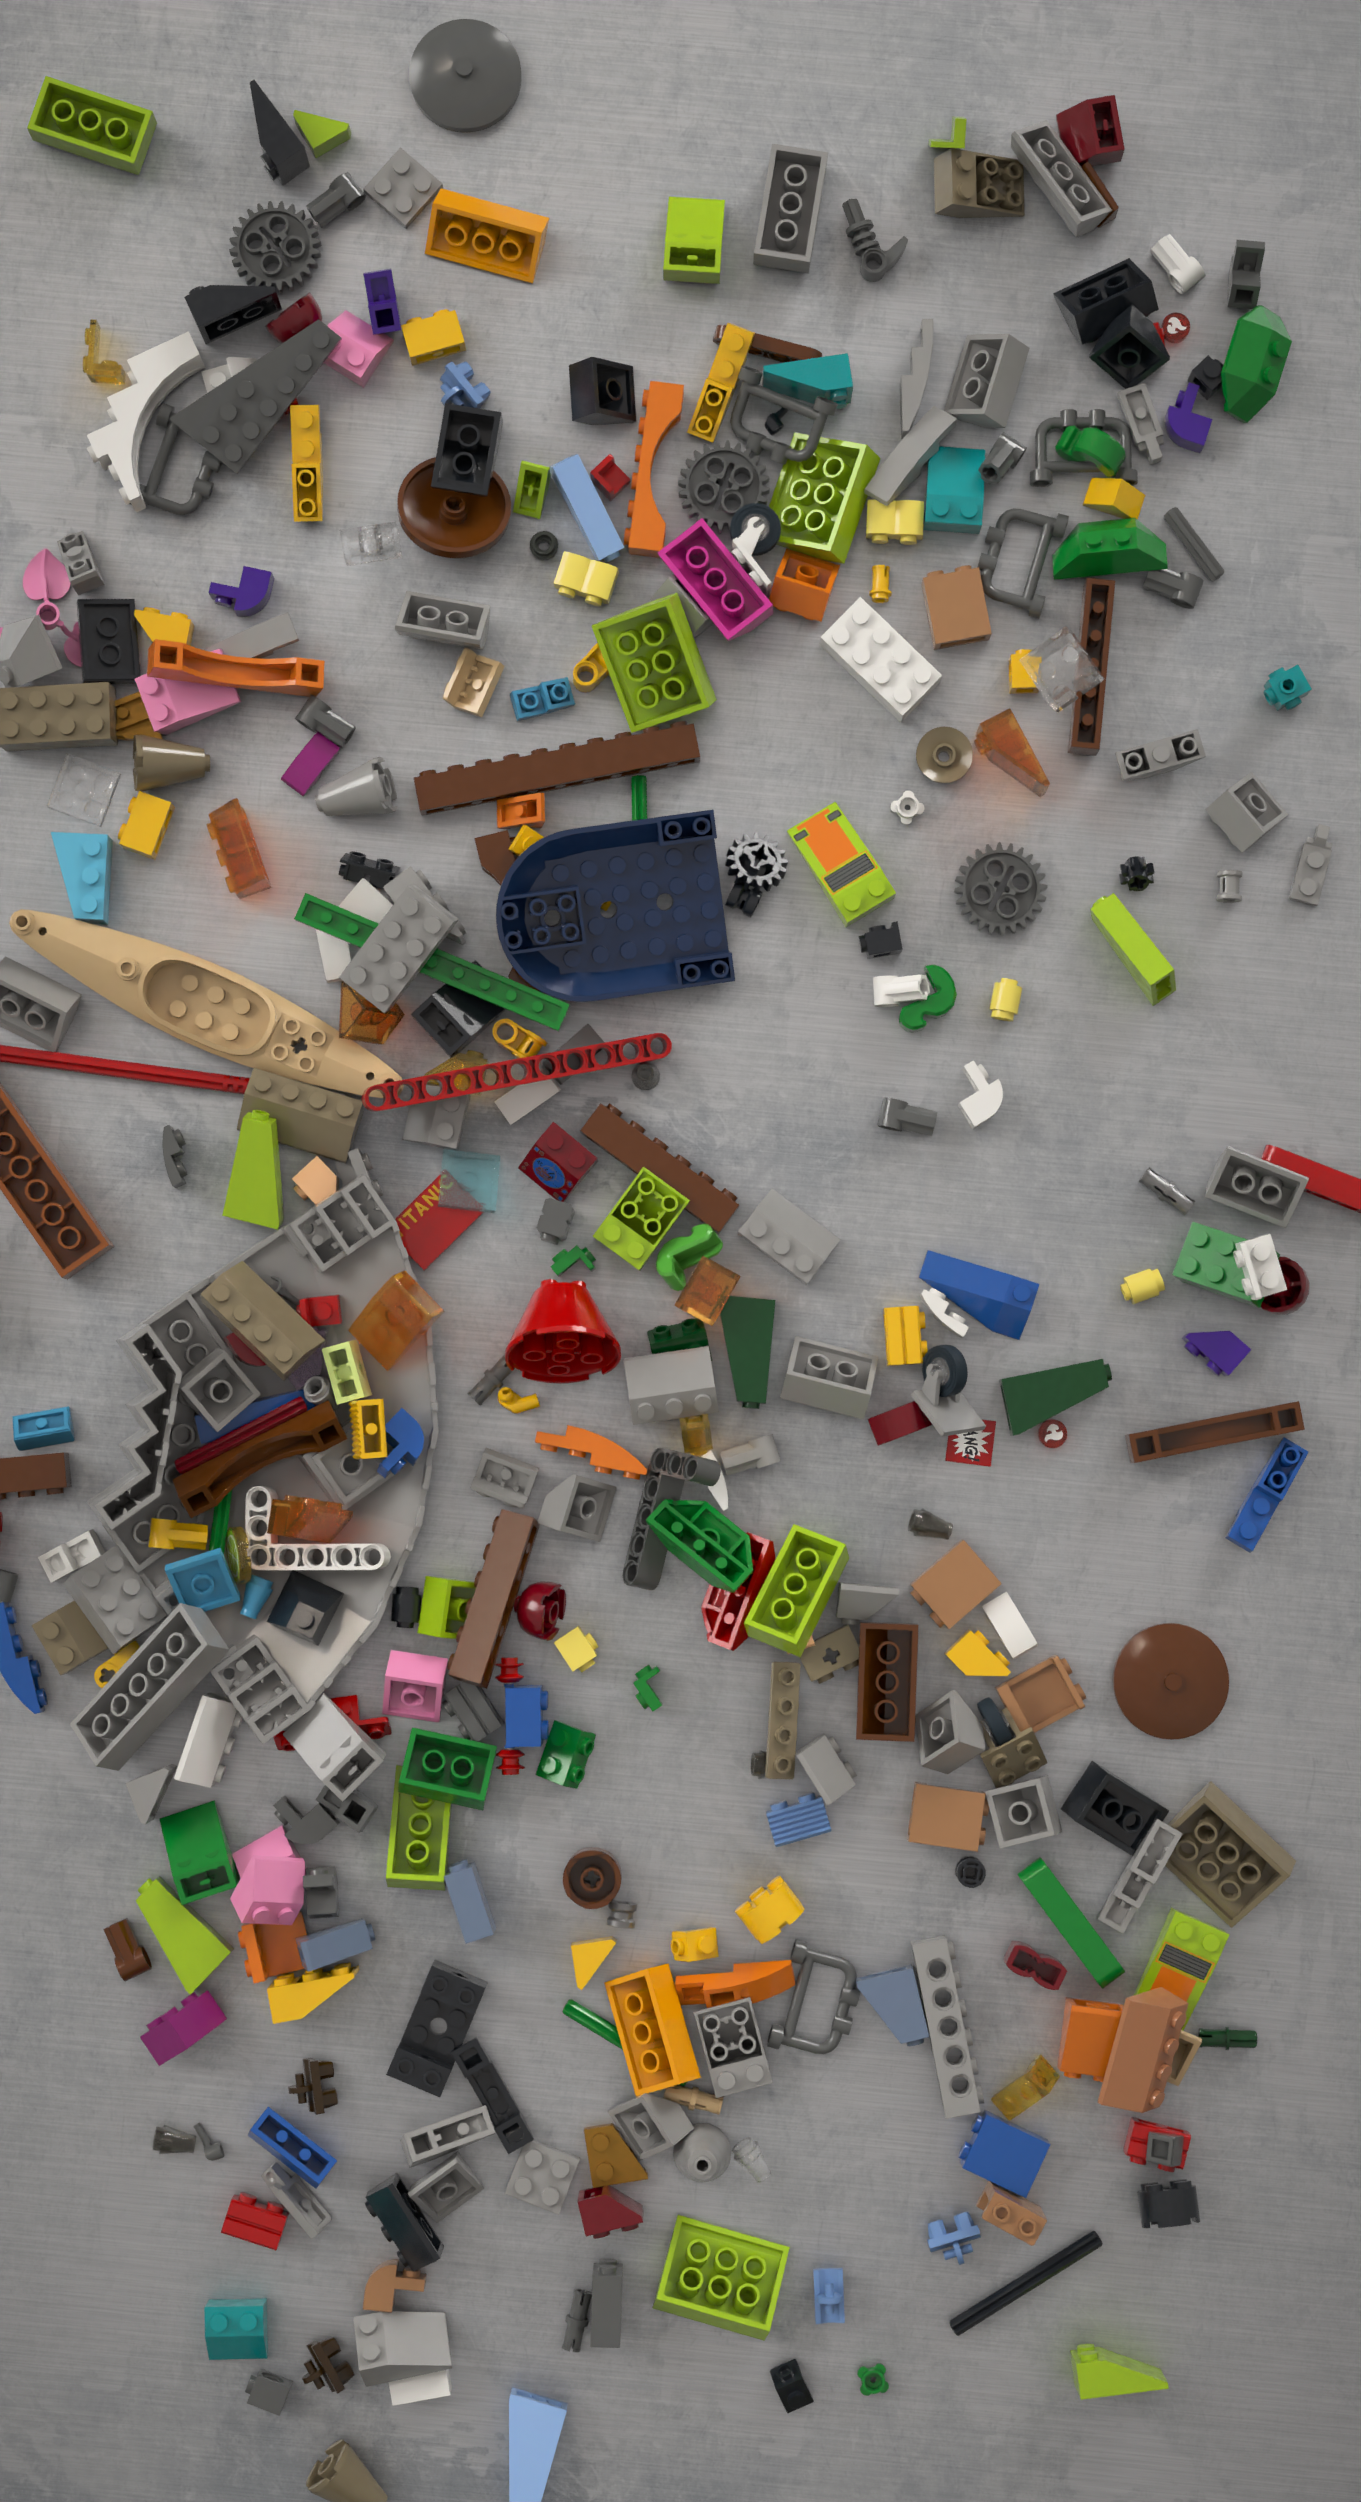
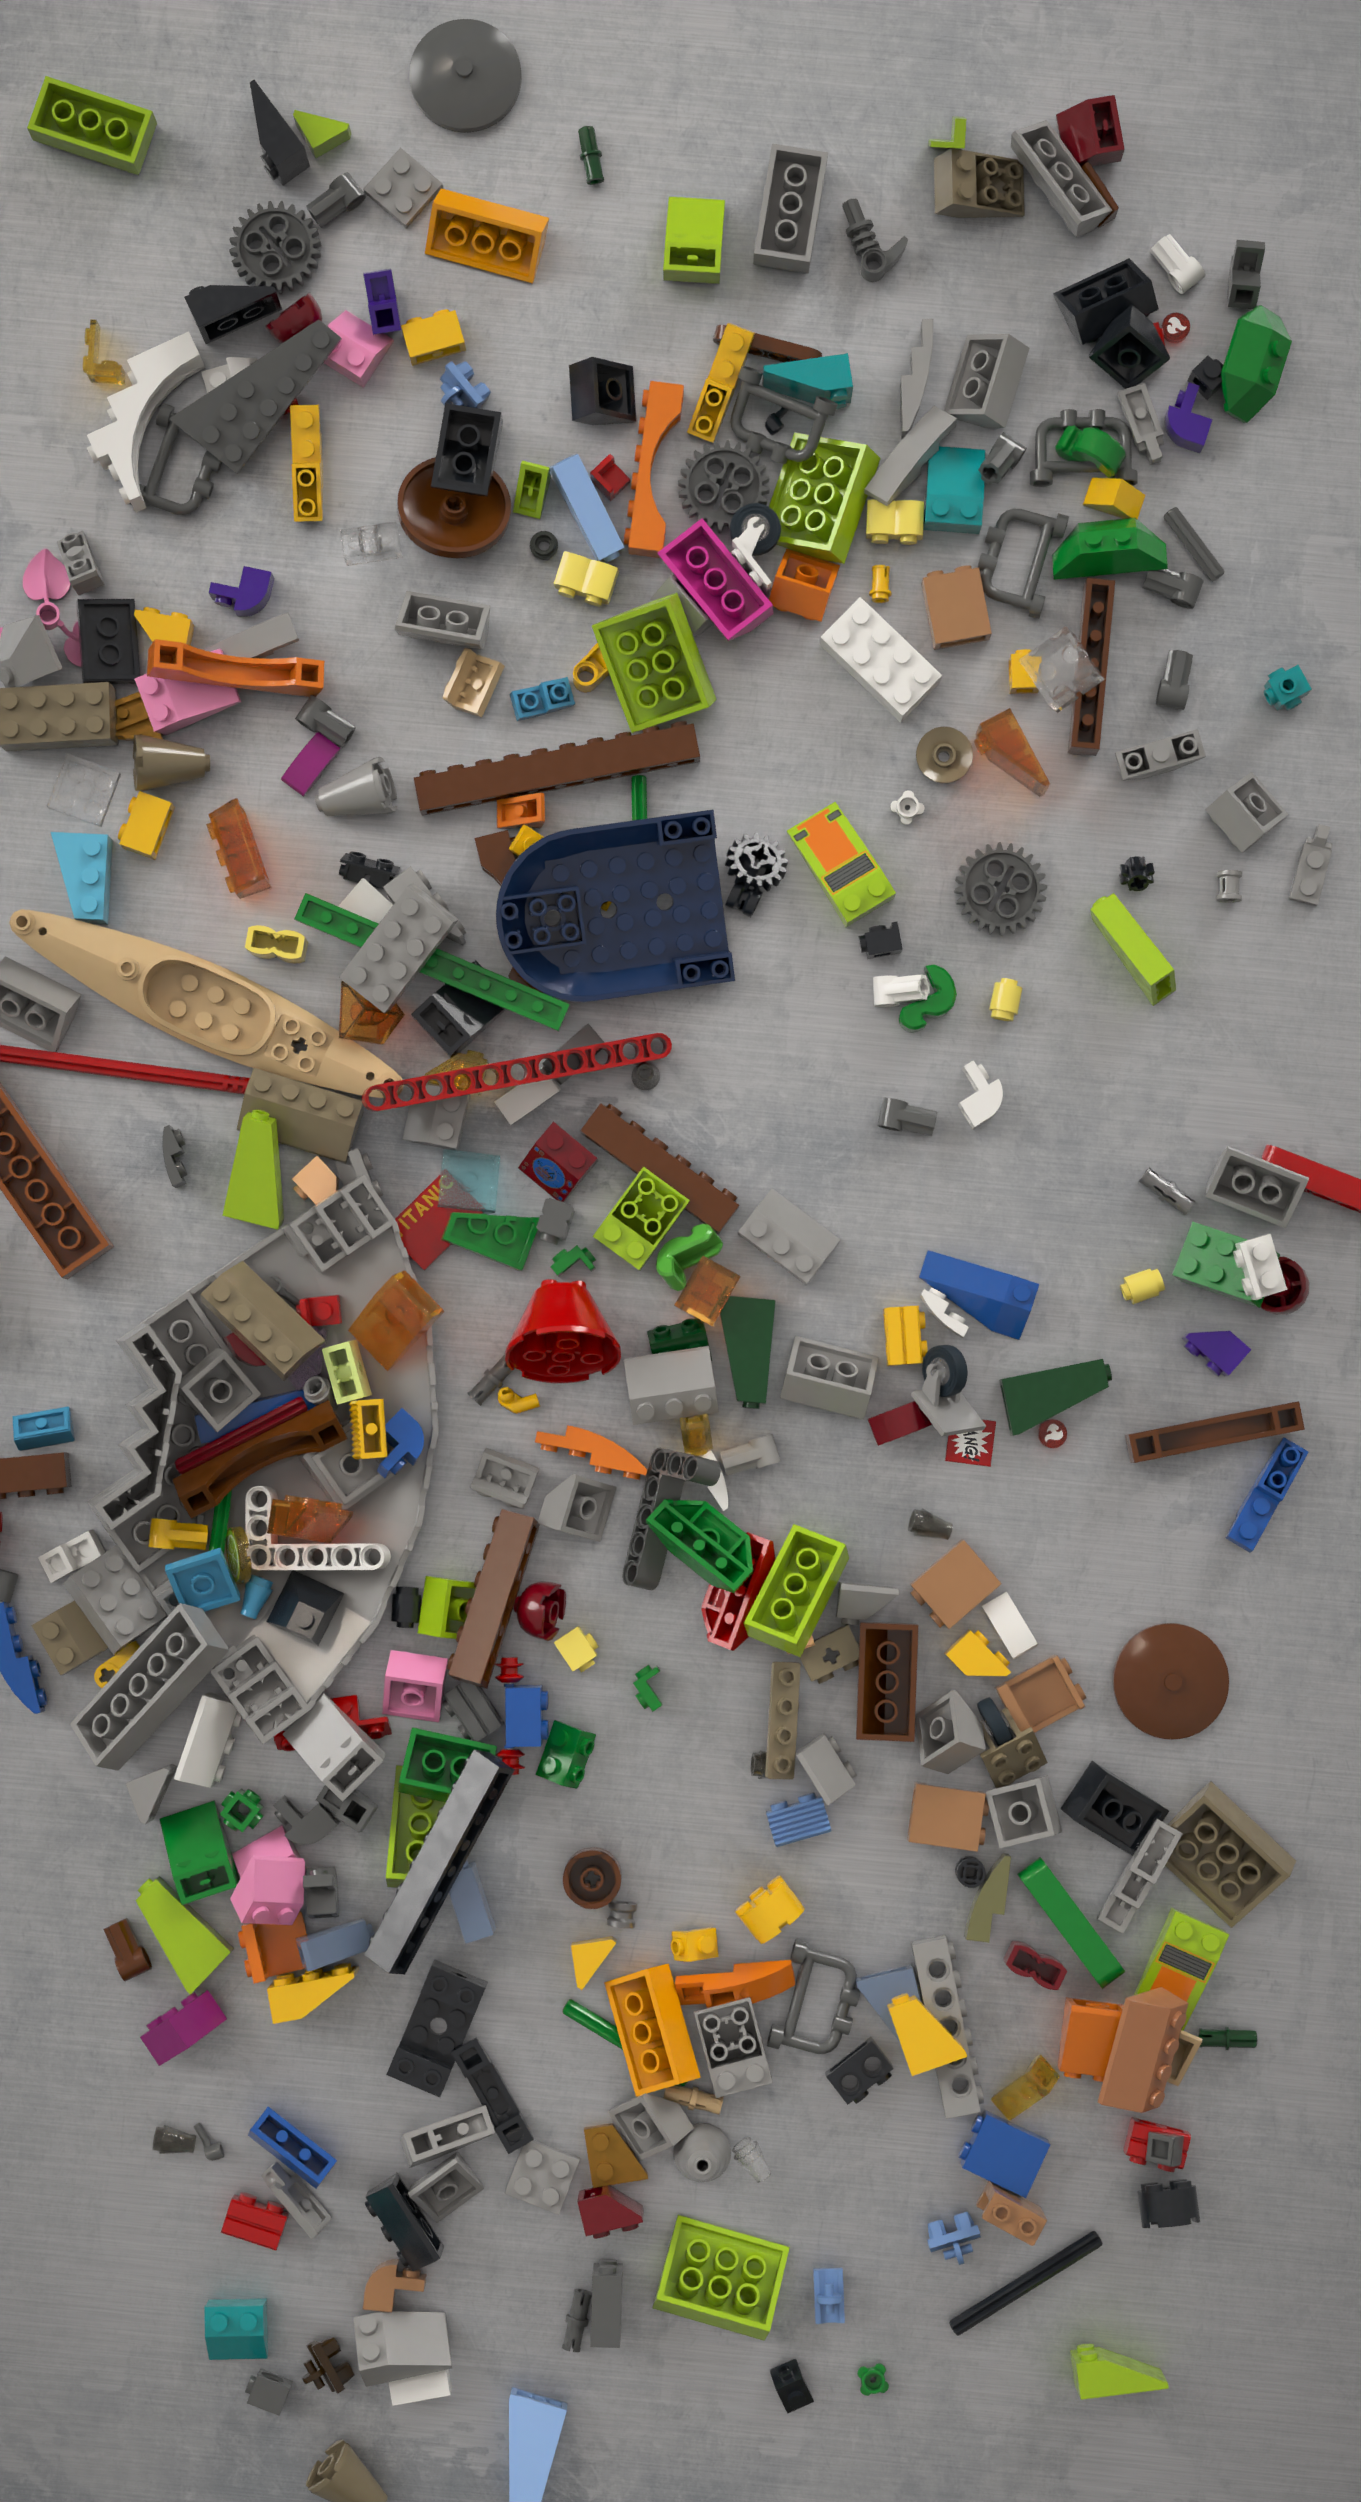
dark brown hips [288,2058,338,2115] -> none
white slope [316,930,352,984] -> none
yellow piece [493,1019,548,1058] -> none
none -> green brick [219,1789,264,1832]
none -> light yellow brick [245,925,308,964]
none -> brick [364,1750,514,1975]
none -> green wing [441,1212,540,1271]
none -> dark green axle [578,126,604,185]
none -> black brick [825,2037,894,2105]
none -> yellow slope [887,1993,967,2076]
none -> olive slope [964,1853,1011,1943]
none -> dark grey piece [1156,650,1193,710]

